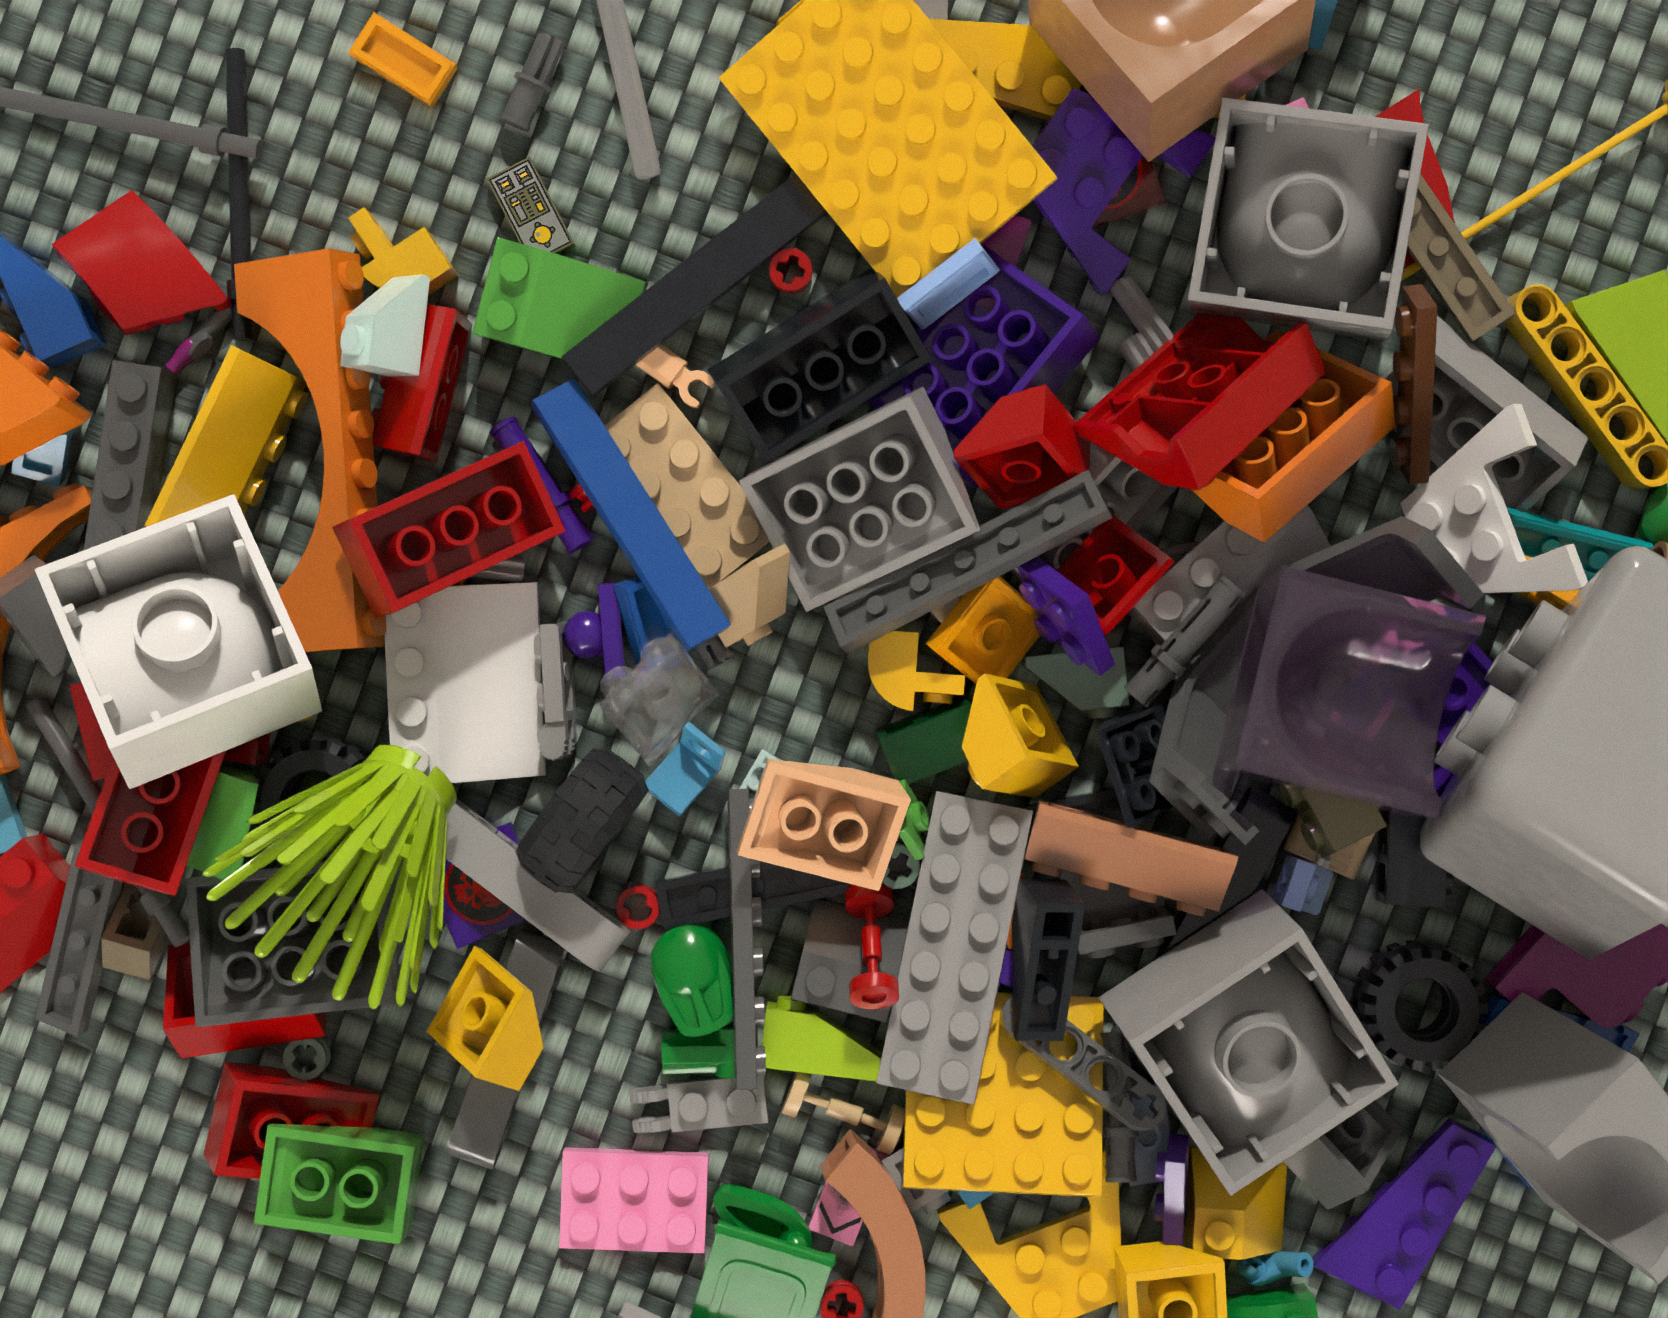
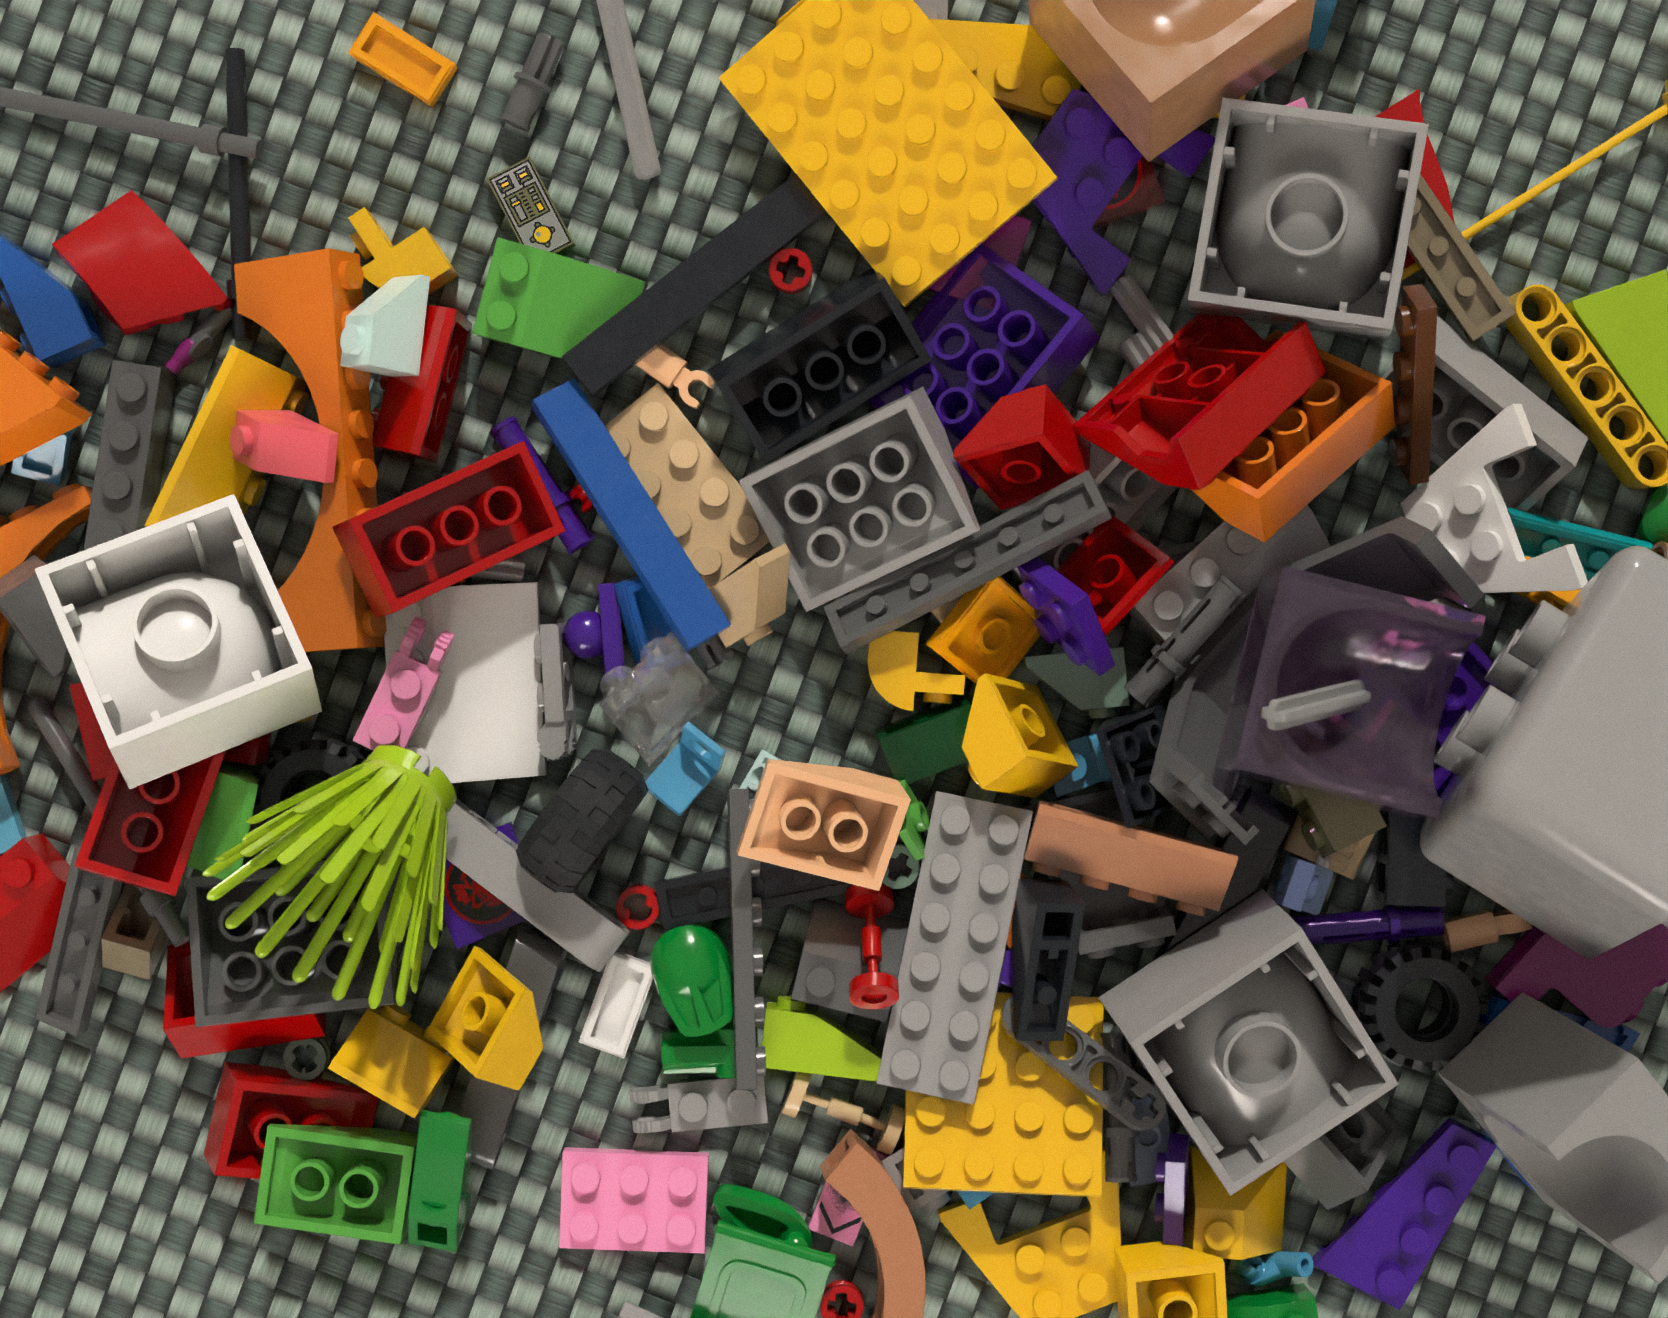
light blue tile [897,238,1000,330] -> none
none -> coral slope [230,410,338,483]
none -> yellow slope [328,1004,455,1118]
none -> bright pink hinge [353,616,455,750]
none -> green slope [408,1110,472,1252]
none -> white tile [579,950,653,1059]
none -> dark azure bracket [1052,731,1111,797]
none -> light grey axle [1261,680,1371,731]
none -> dark purple pin [1292,905,1444,945]
none -> light nougat bar [1442,909,1532,952]

